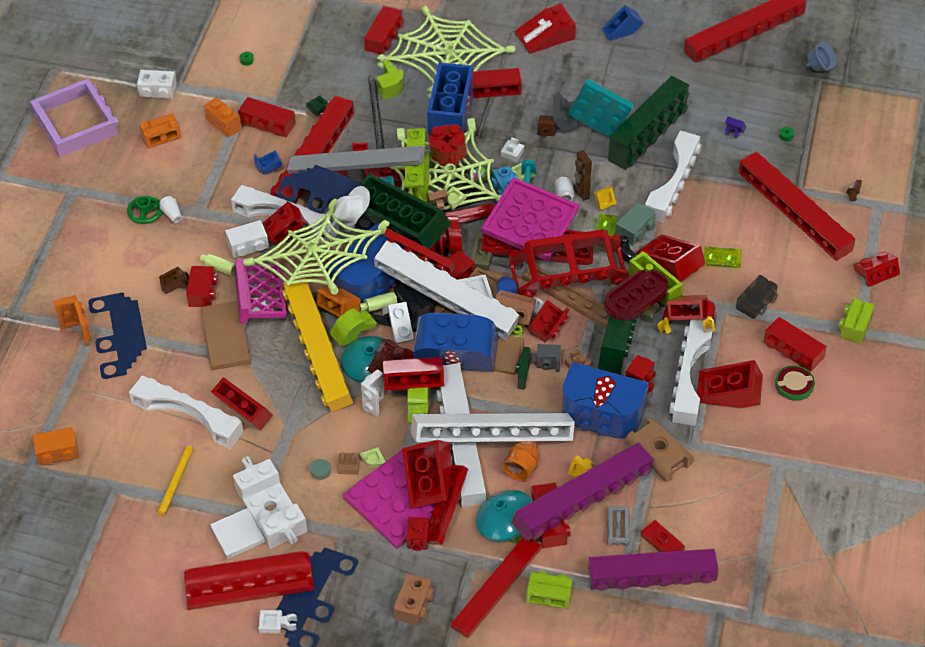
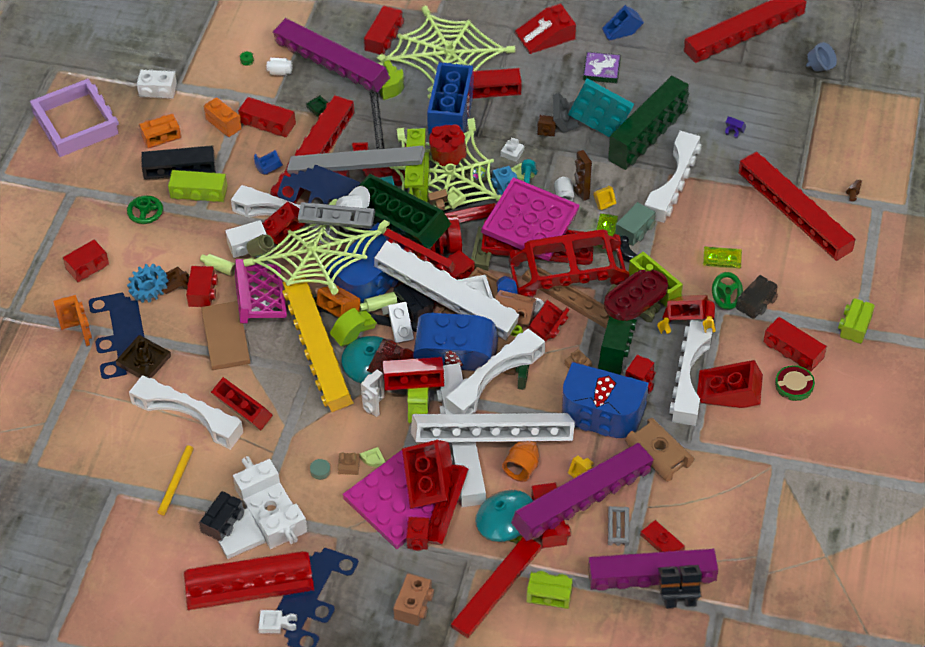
orange brick [33,427,79,465] -> none
white cone [159,196,183,223] -> none
dark grey brick [533,344,561,372] -> none
red slope [636,234,705,282] -> none
green piece [779,127,794,142] -> none
red bracket [854,251,900,287] -> none
none -> red brick [63,239,109,283]
none -> dark brown plate [116,335,171,378]
none -> dark azure gear [127,263,169,303]
none -> black brick [141,146,216,180]
none -> lime brick [168,170,228,202]
none -> black brick [199,491,244,542]
none -> olive brick [247,234,274,258]
none -> white brick [267,58,292,76]
none -> magenta brick [273,18,390,93]
none -> light grey hinge [298,202,375,229]
none -> white arch [446,329,545,414]
none -> tile [583,52,621,83]
none -> black hips [658,565,702,608]
none -> green piece [712,272,743,310]

